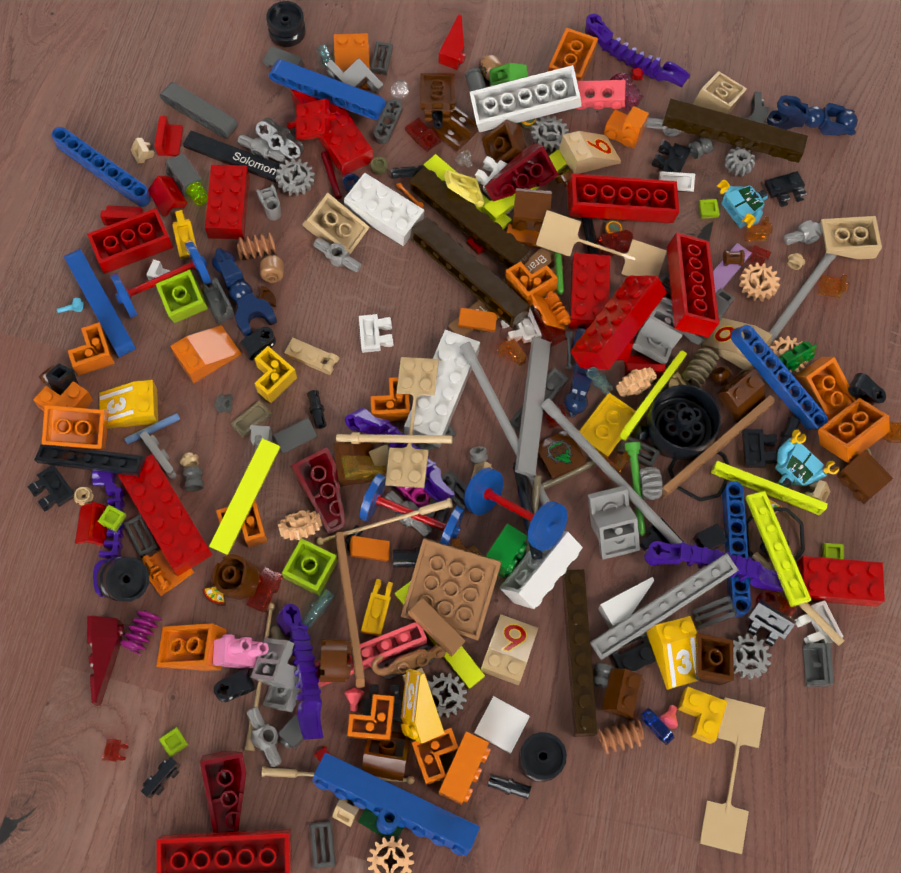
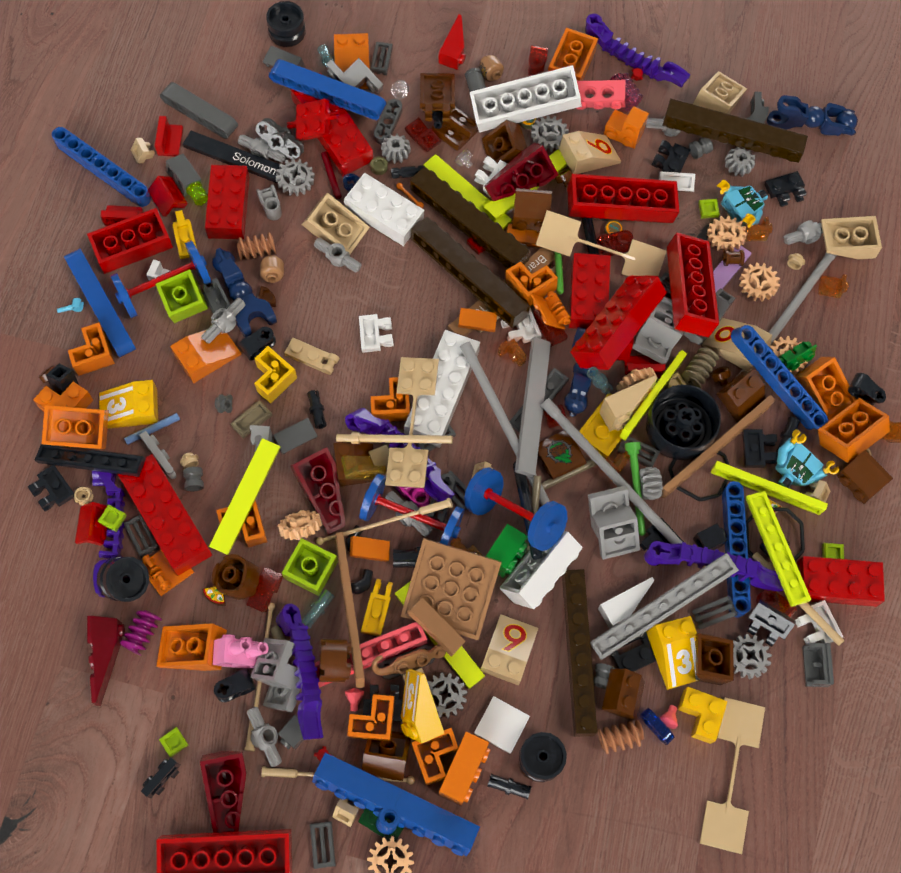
clear red tile [102,739,129,762] -> none
light yellow wing [444,170,485,208] -> none
light grey bush [470,446,488,463] -> none
bright green brick [490,63,528,87] -> none
dark grey hinge [565,331,574,369] -> none
black hinge [632,425,648,440] -> none
clear red tile [750,245,771,266] -> none
none -> light grey axle [202,298,245,344]
none -> black arm [351,569,373,595]
none -> light grey gear [381,133,411,164]
none -> clear red piece [528,45,548,76]
none -> tan slope [599,375,657,431]
none -> light nougat gear [707,216,747,252]

